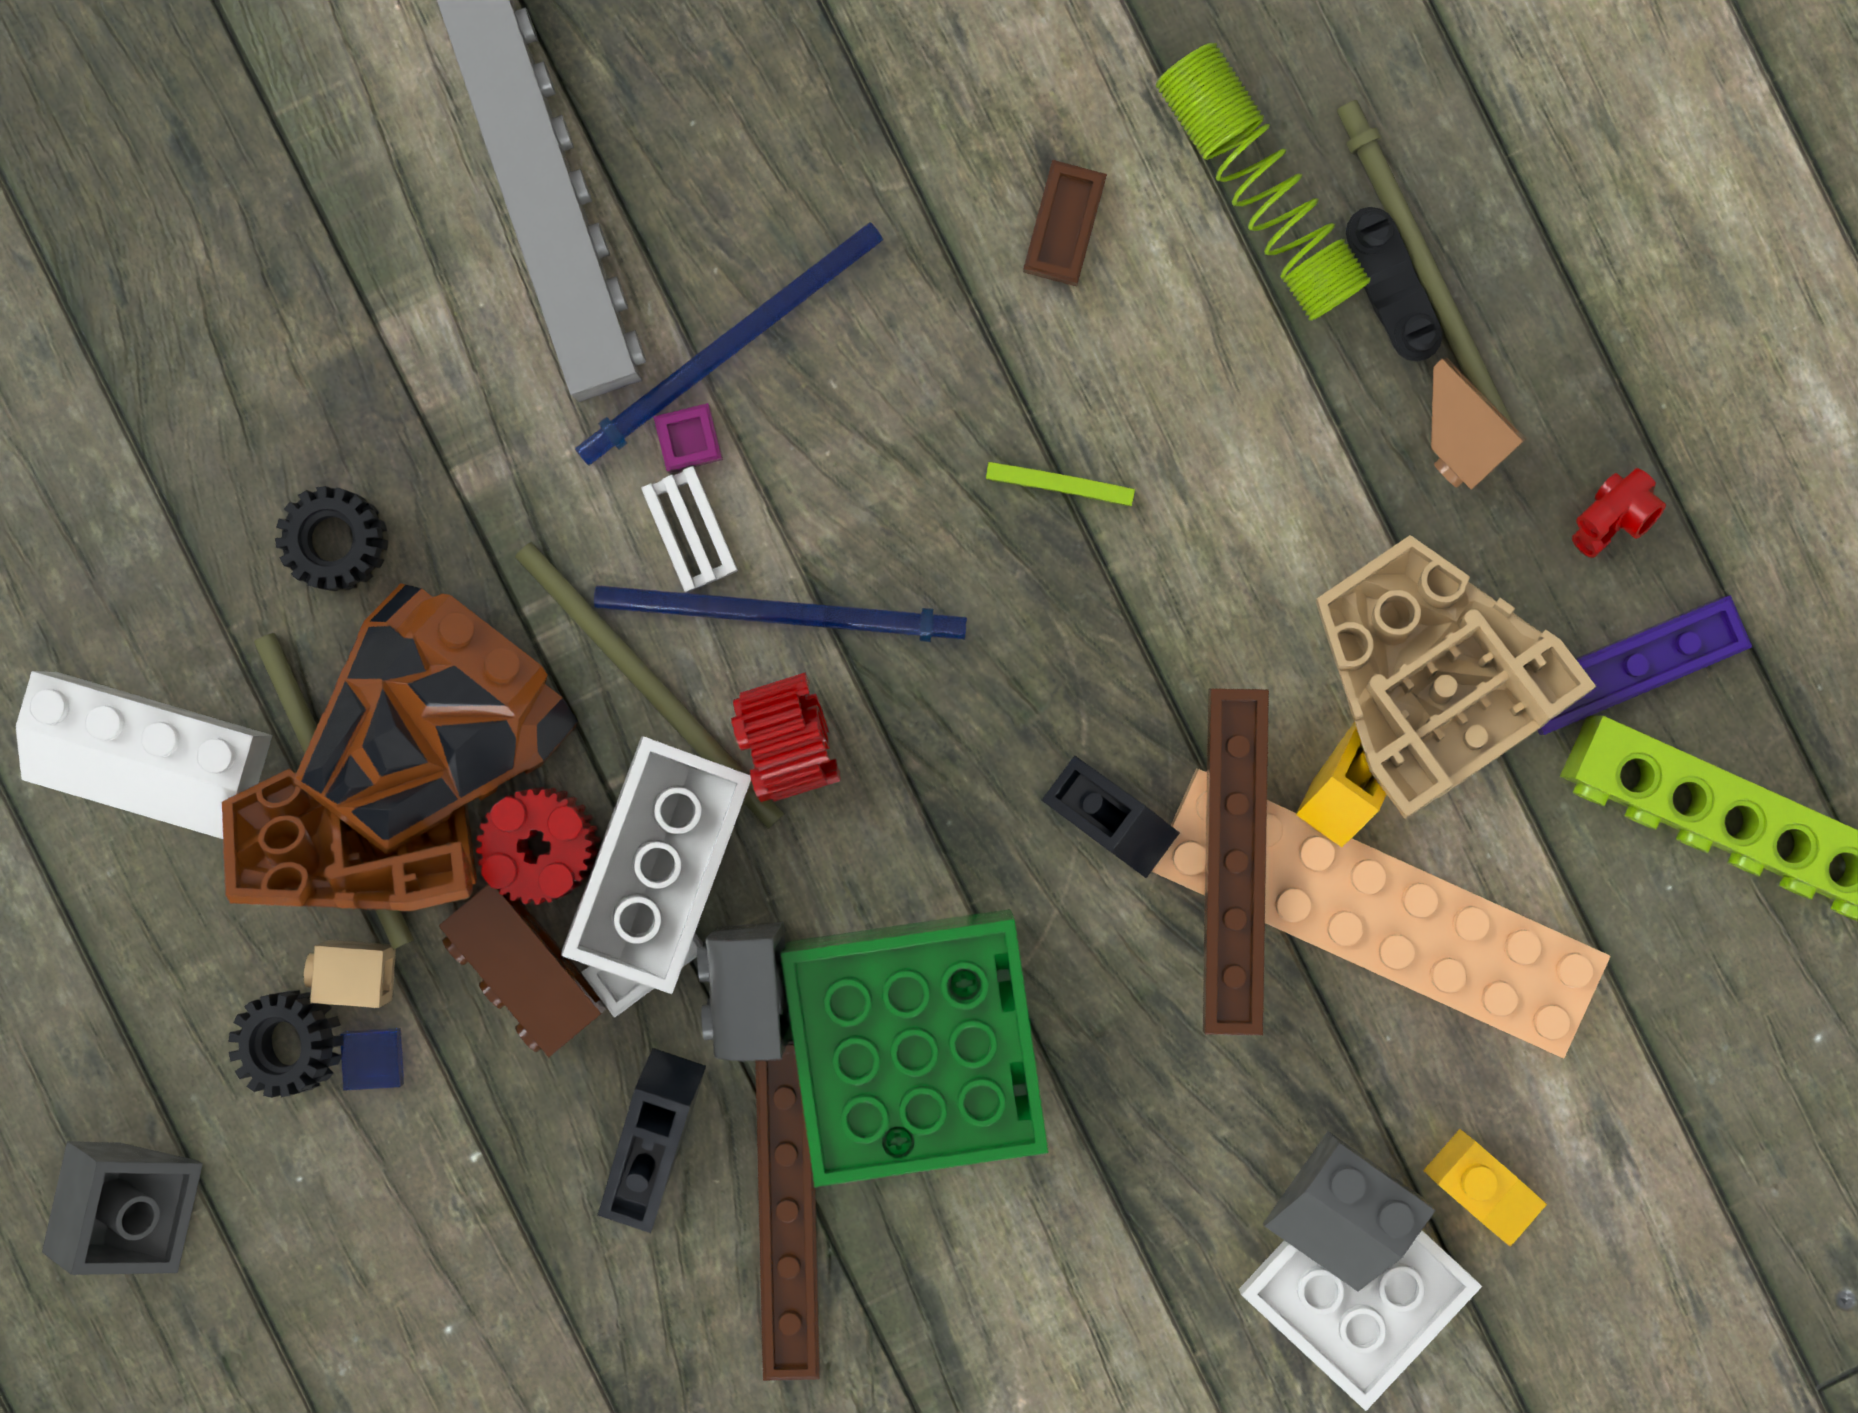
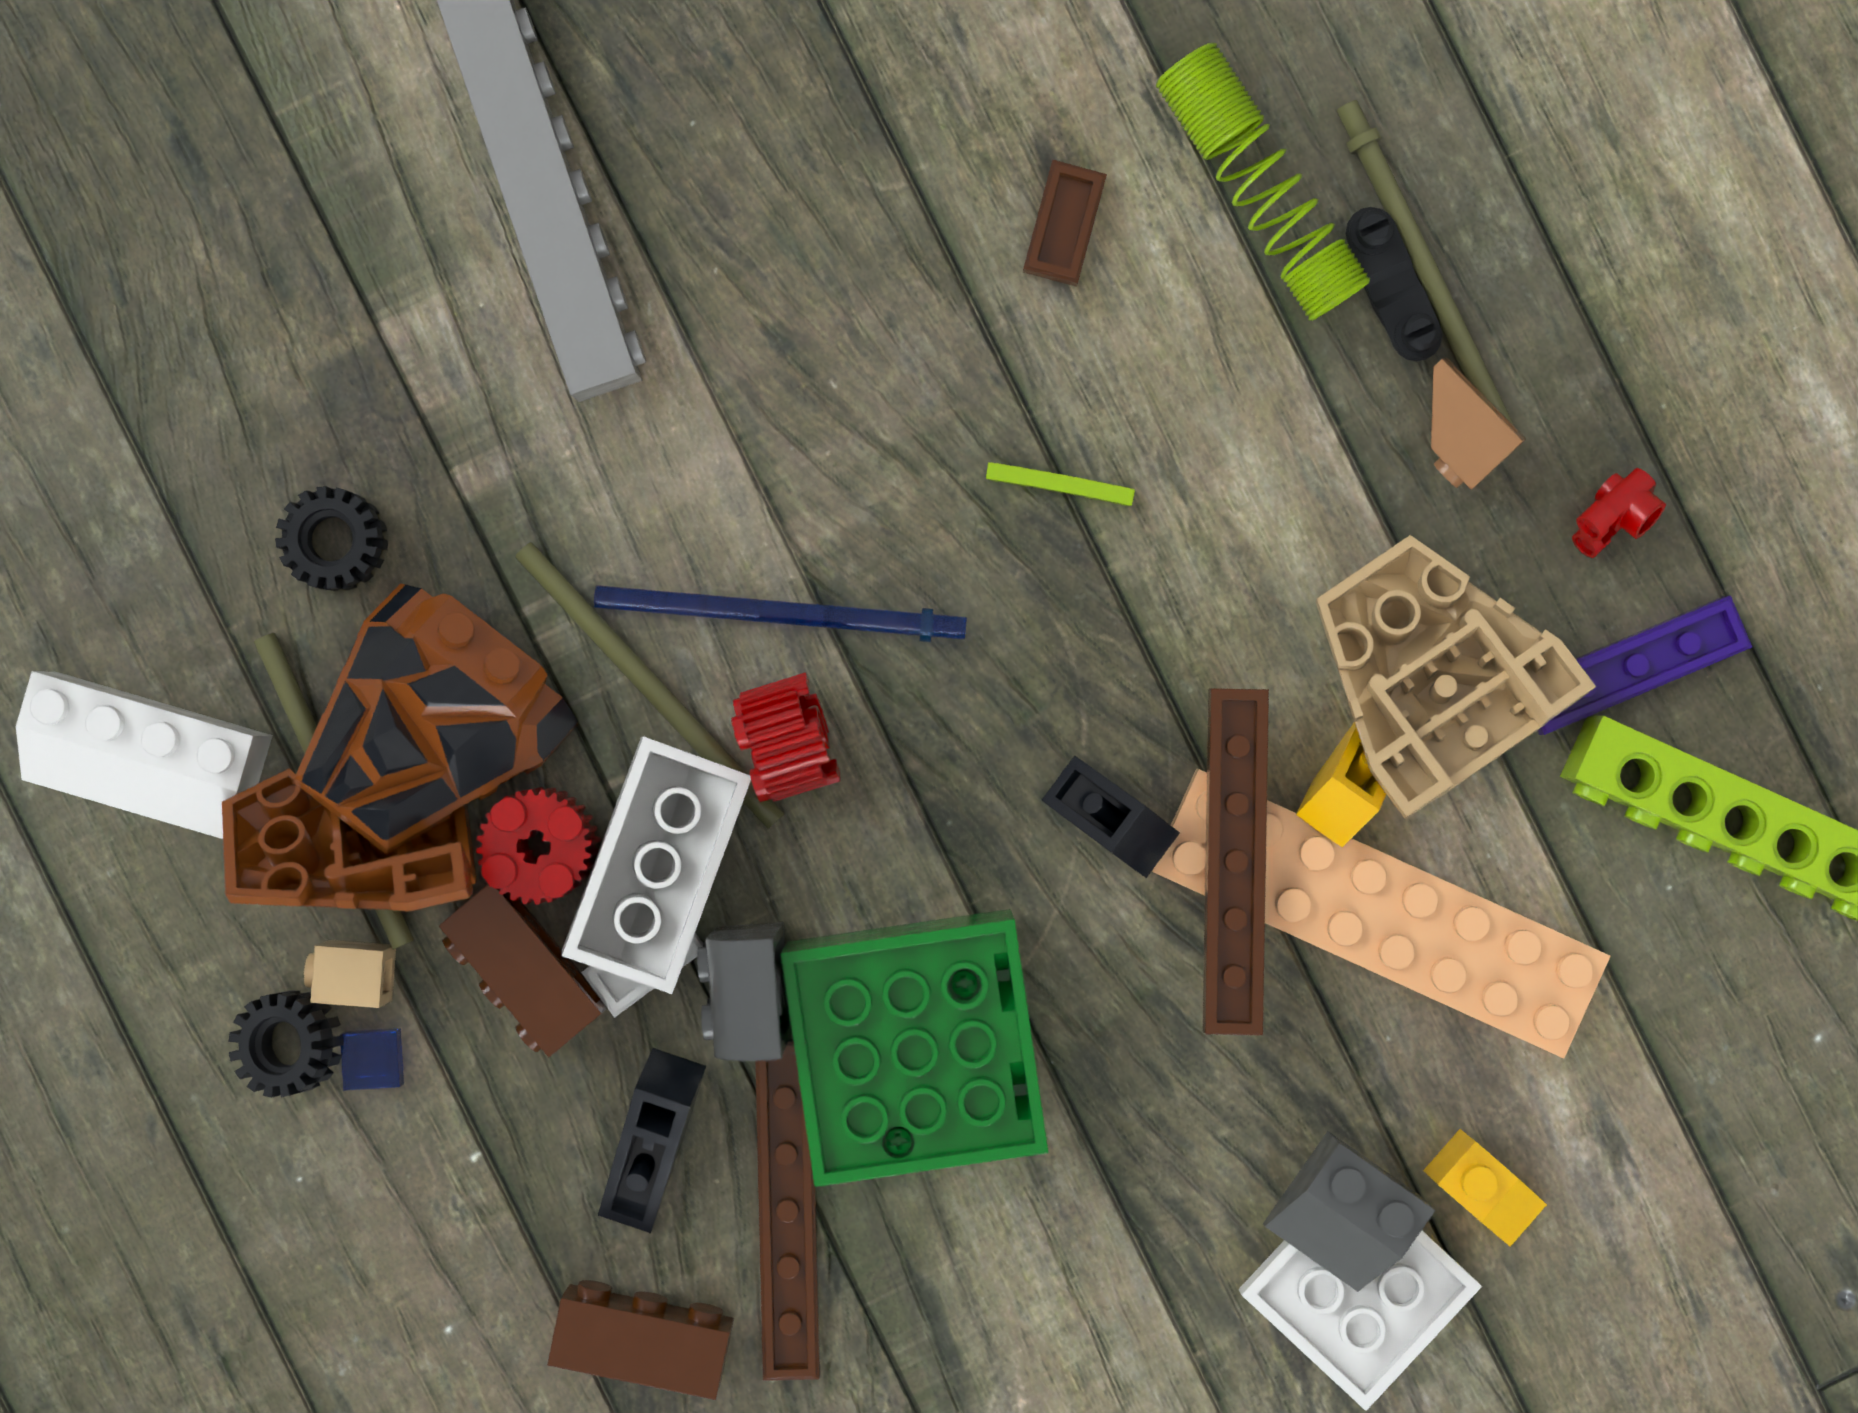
dark grey slope [42,1141,203,1275] -> none
clear blue bar [575,222,883,466] -> none
white tile [641,466,738,593] -> none
magenta tile [653,403,723,473] -> none
none -> reddish brown brick [547,1280,734,1400]

